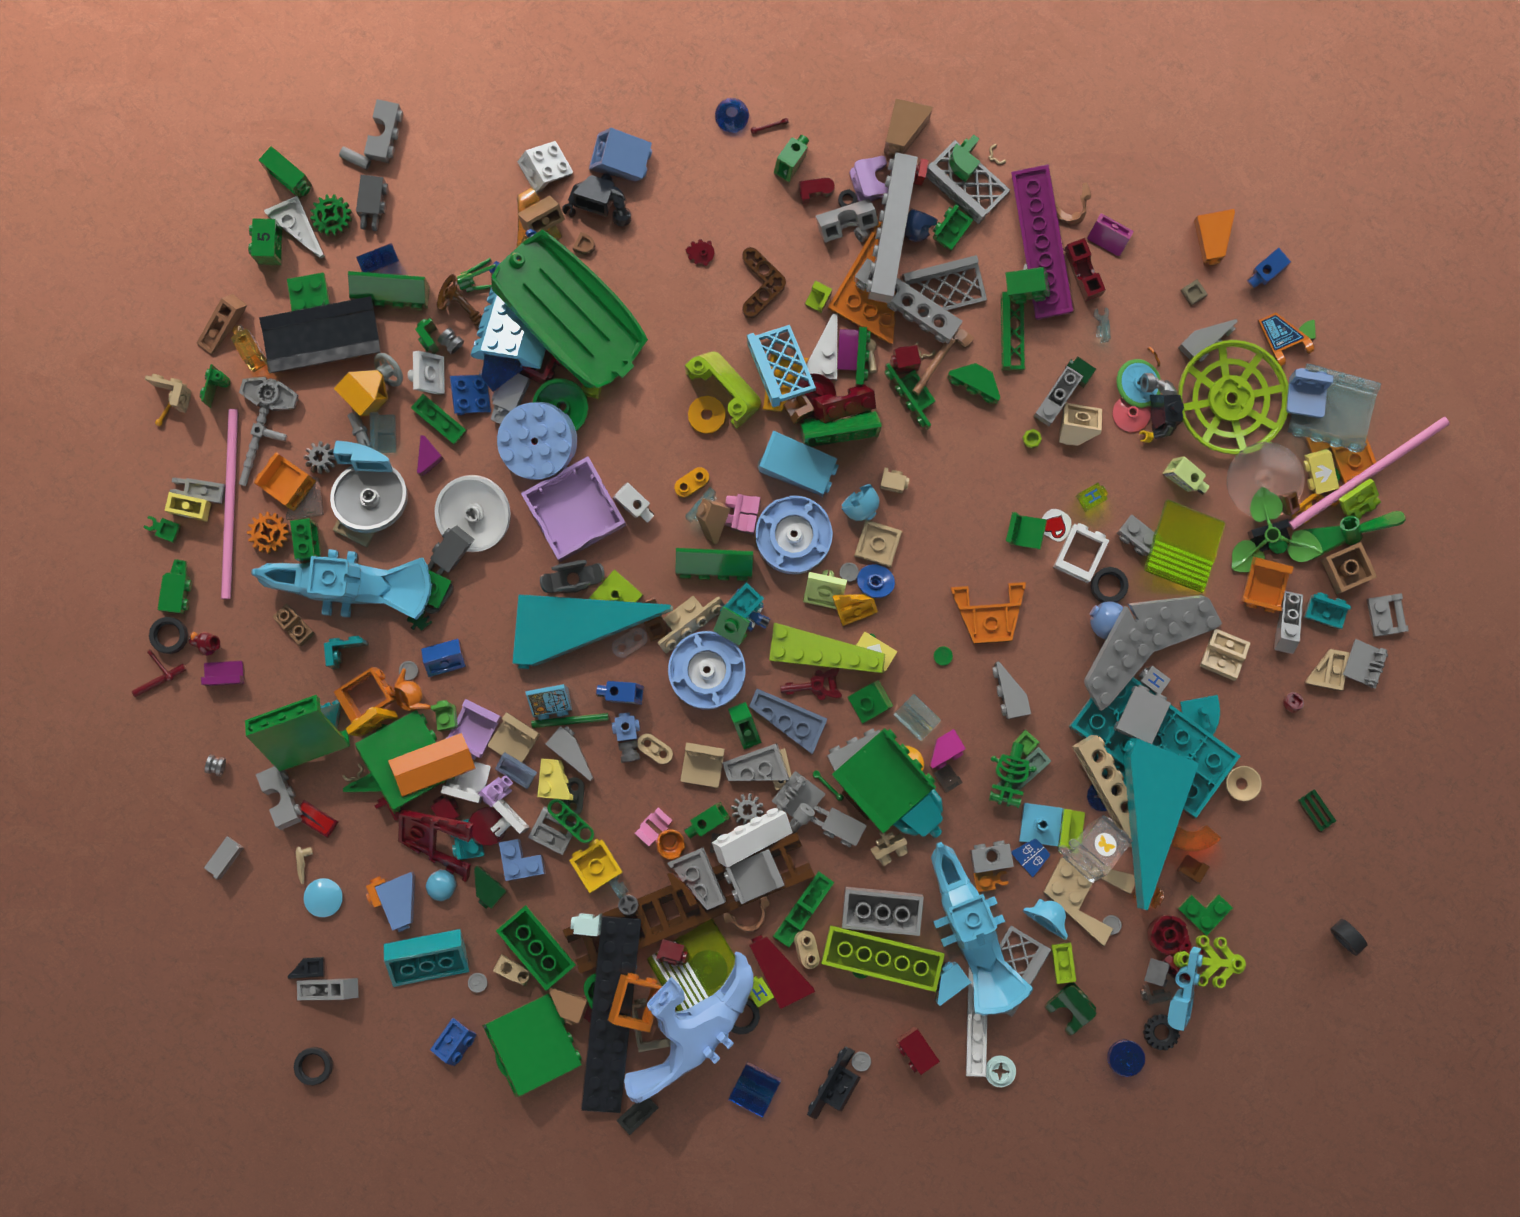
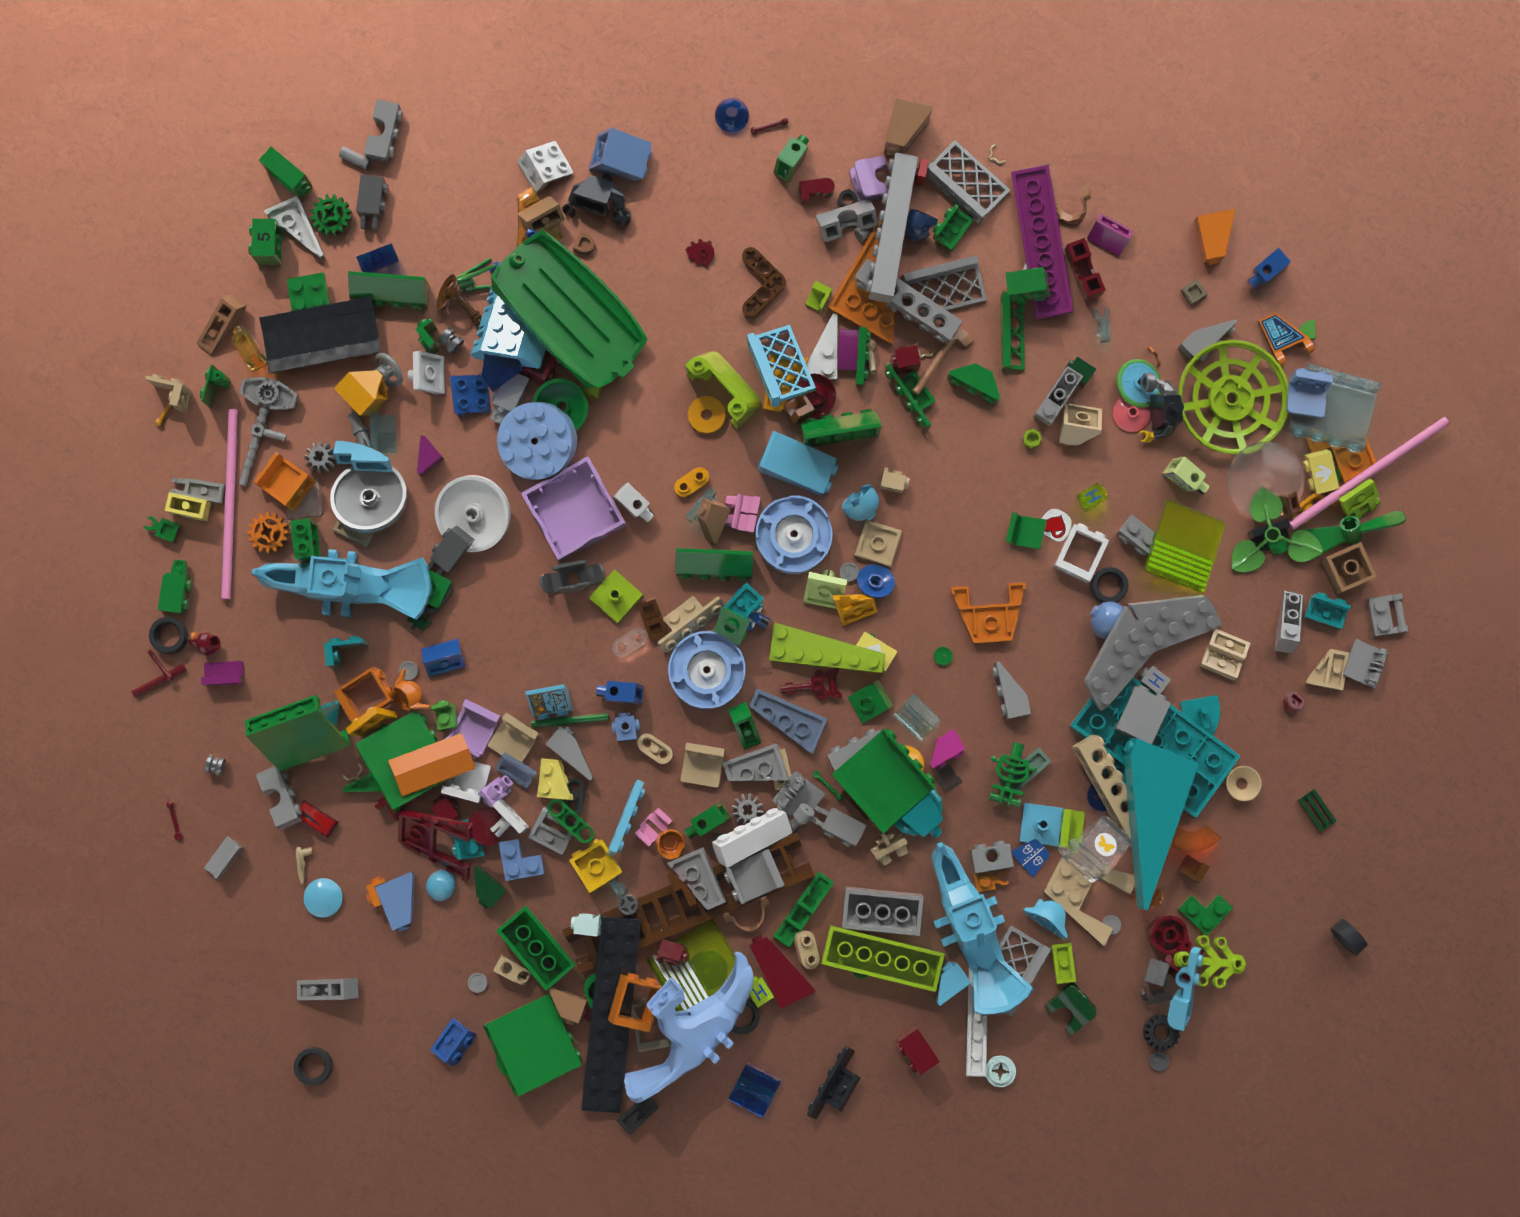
medium nougat slope [272,603,315,646] -> none
black tile [288,957,325,979] -> none
teal slope [384,929,470,987] -> none
green plate [411,394,467,445] -> none
teal slope [513,594,673,669] -> none
flat silver wheel [618,740,640,763] -> none
dark red arch [813,384,876,423] -> none
light grey piece [851,1051,871,1071] -> none
green brick [949,135,980,182] -> none
bright green tile [1014,730,1040,757] -> none
clear blue head [1107,1039,1145,1077] -> none
orange panel [1241,556,1294,613] -> none
none -> dark red hinge [166,801,183,840]
none -> medium azure plate [607,780,645,857]
none -> dark grey piece [1149,1051,1169,1071]

